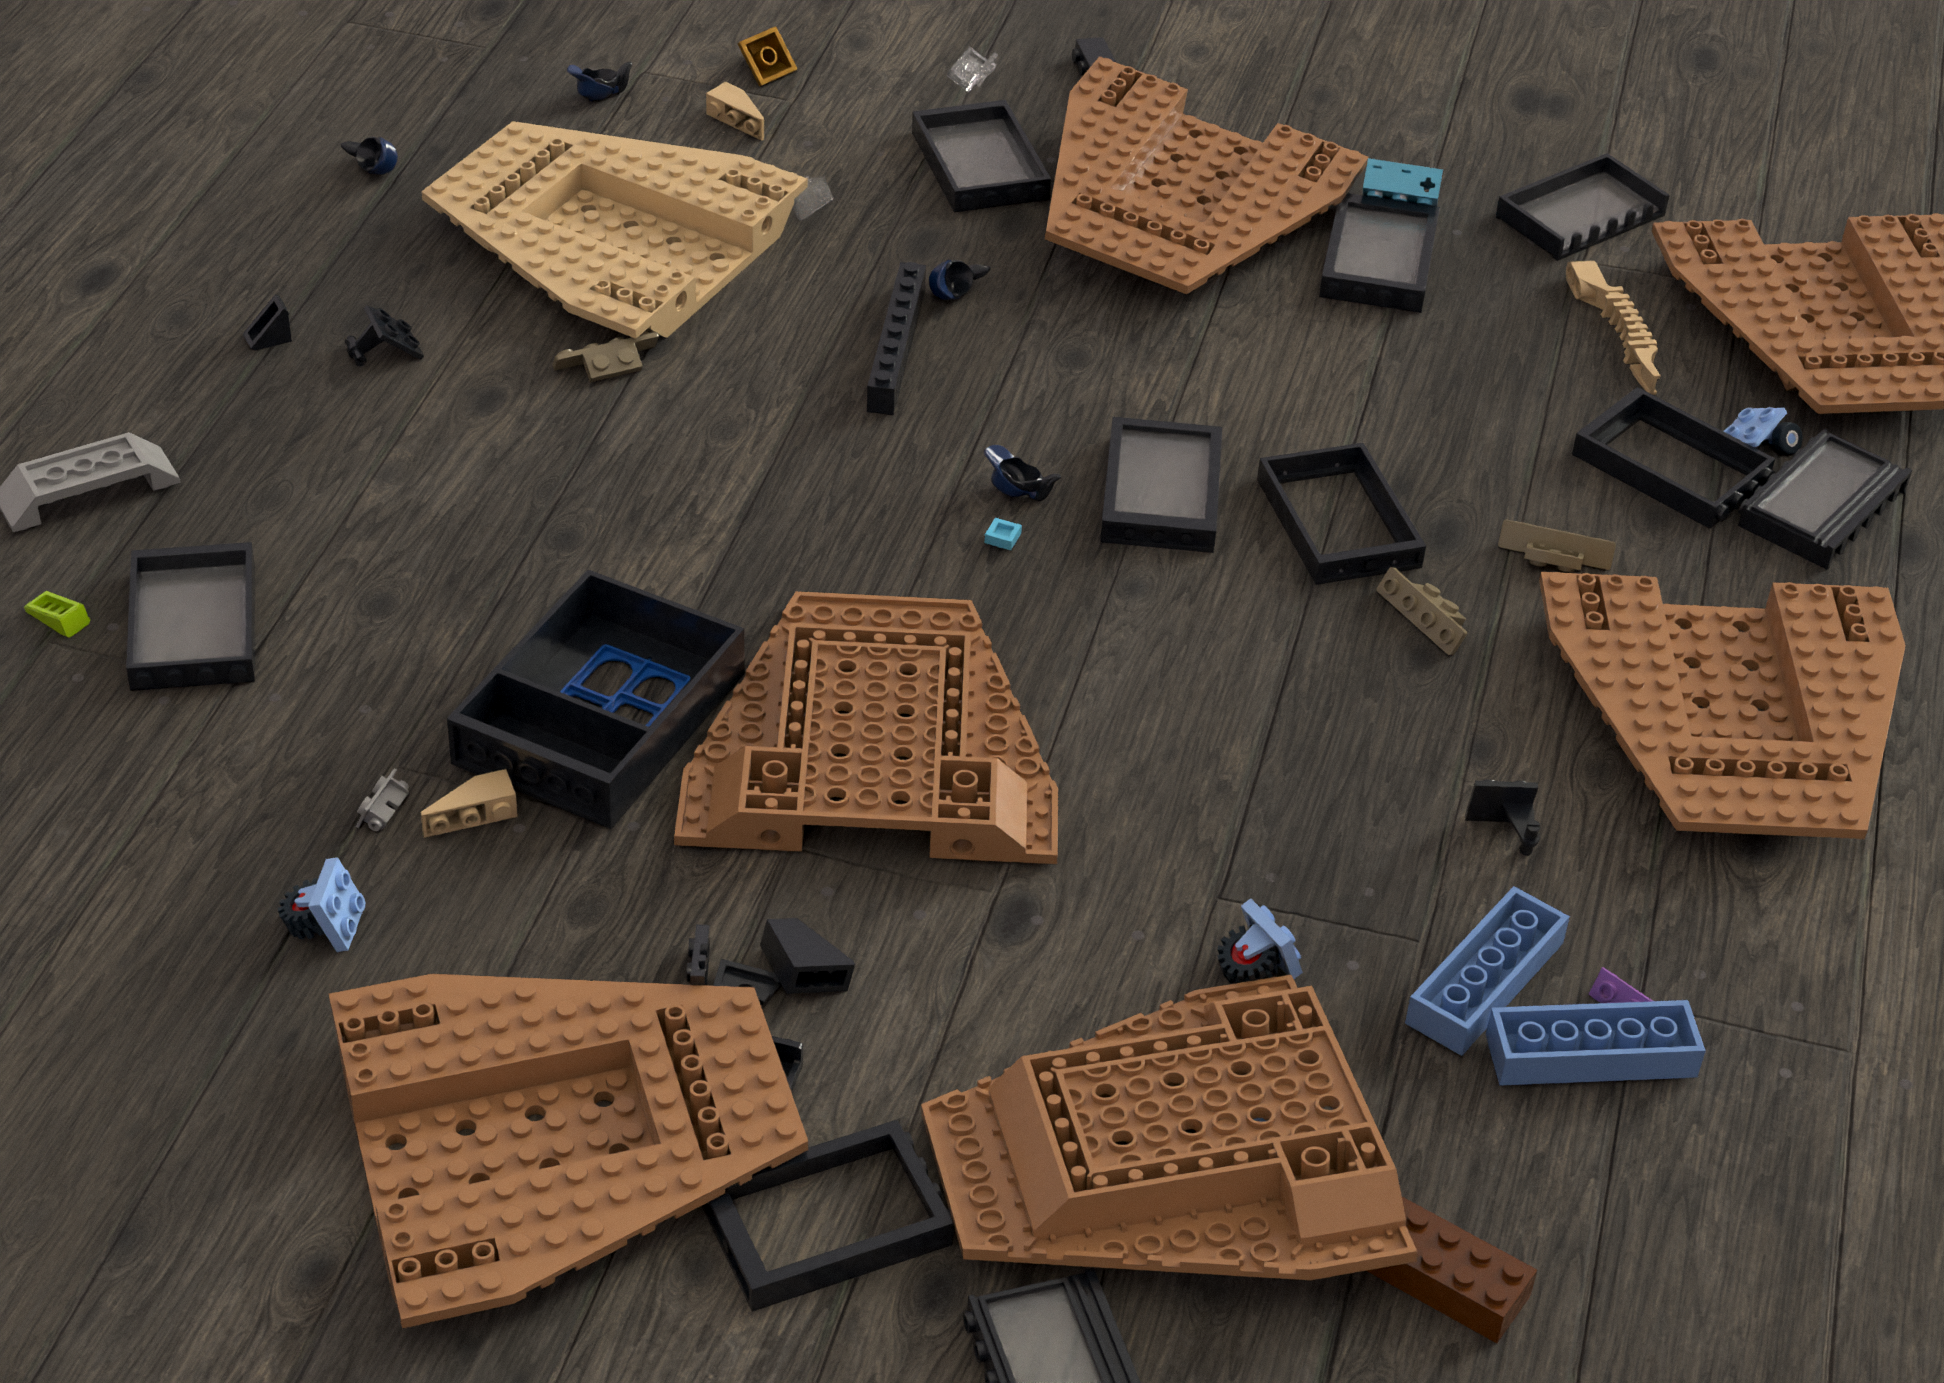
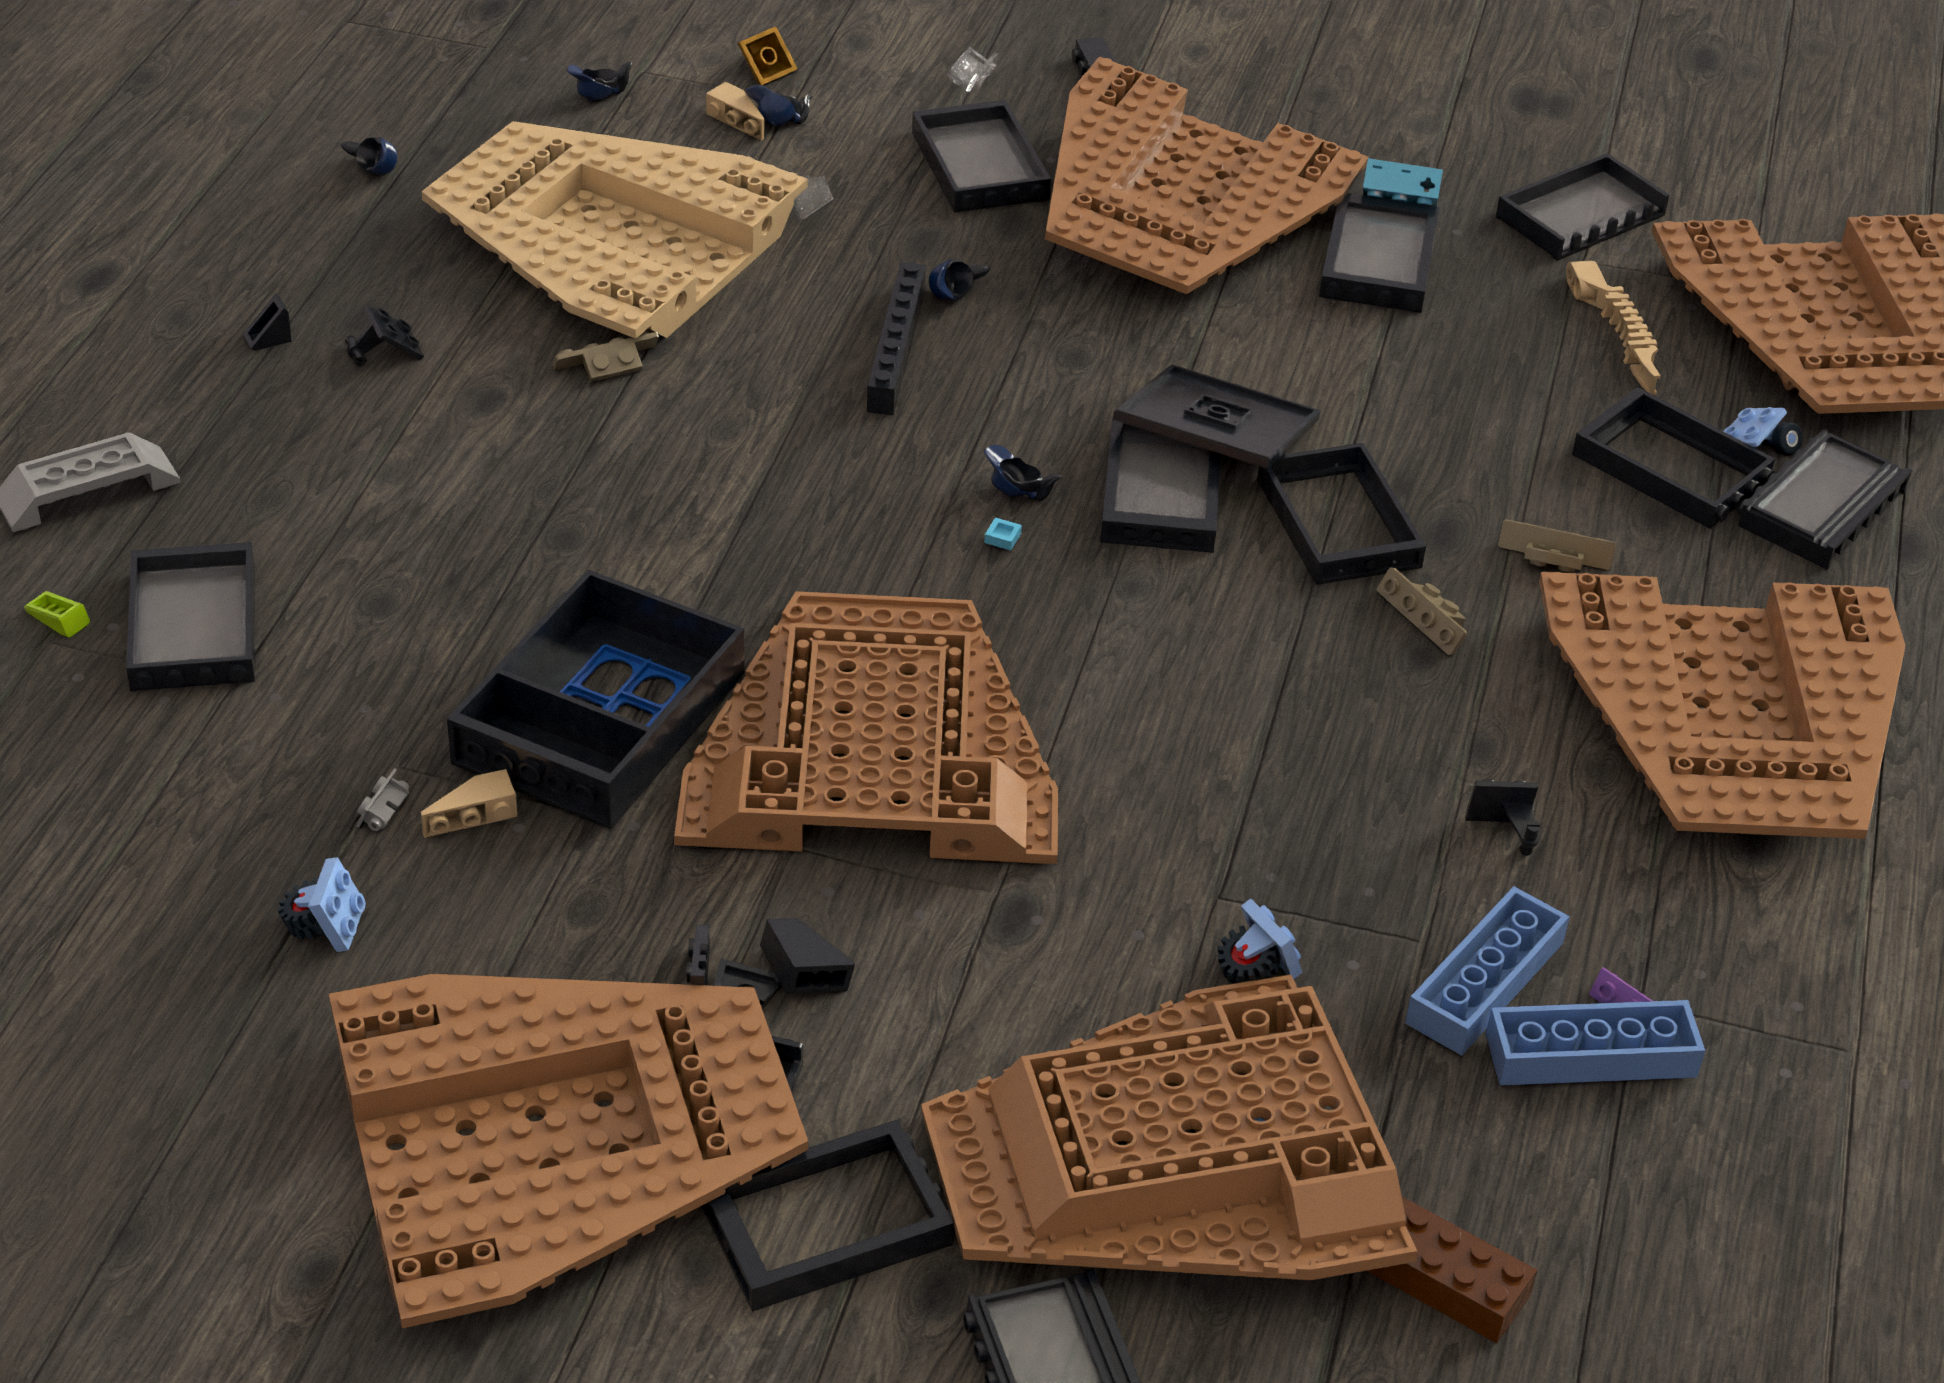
none -> dark blue hair [745,85,812,126]
none -> black tile [1113,364,1321,469]

